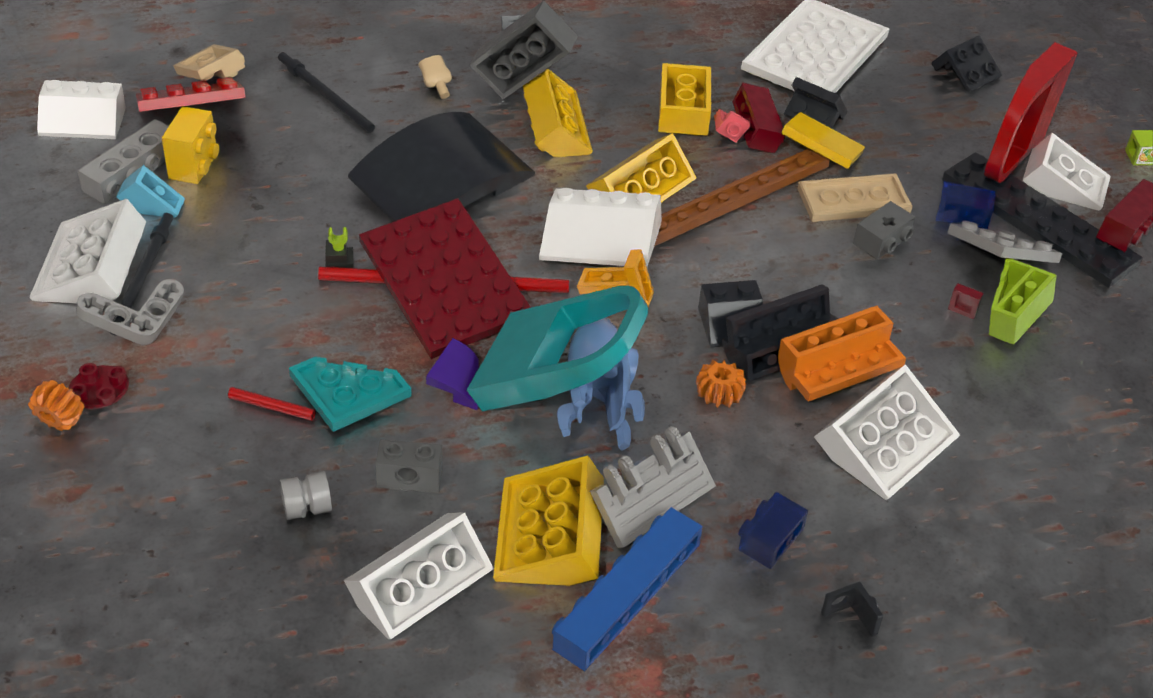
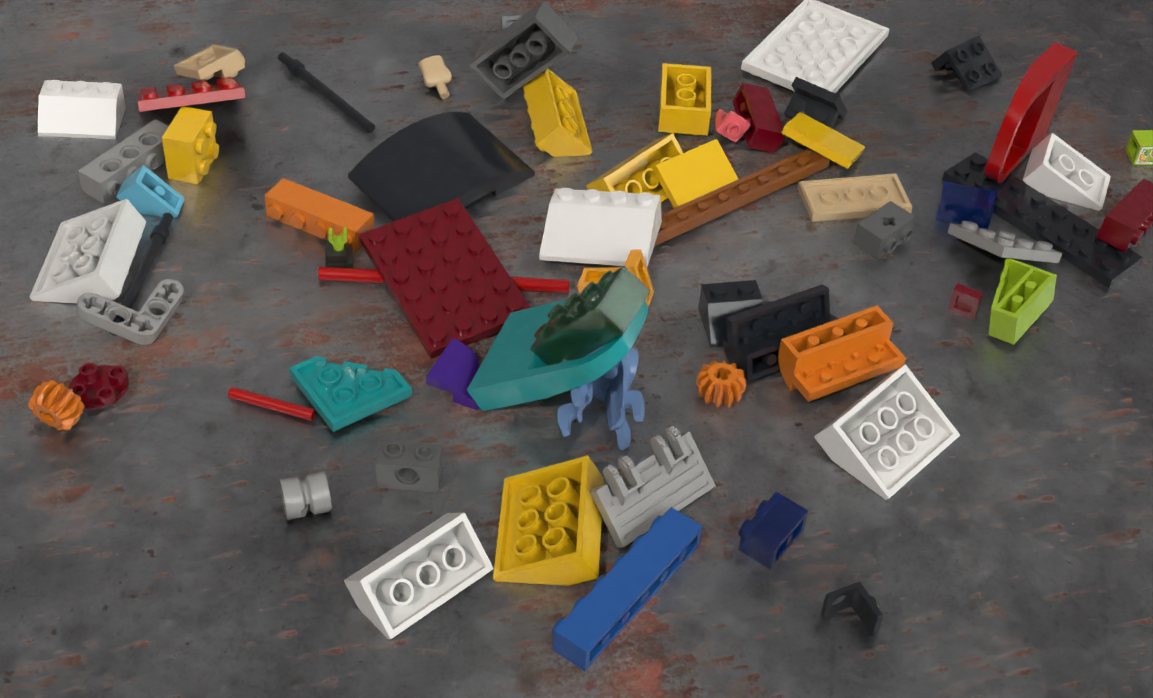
none -> orange brick [264,178,374,252]
none -> clear green brick [530,266,650,366]
none -> yellow tile [652,139,739,208]

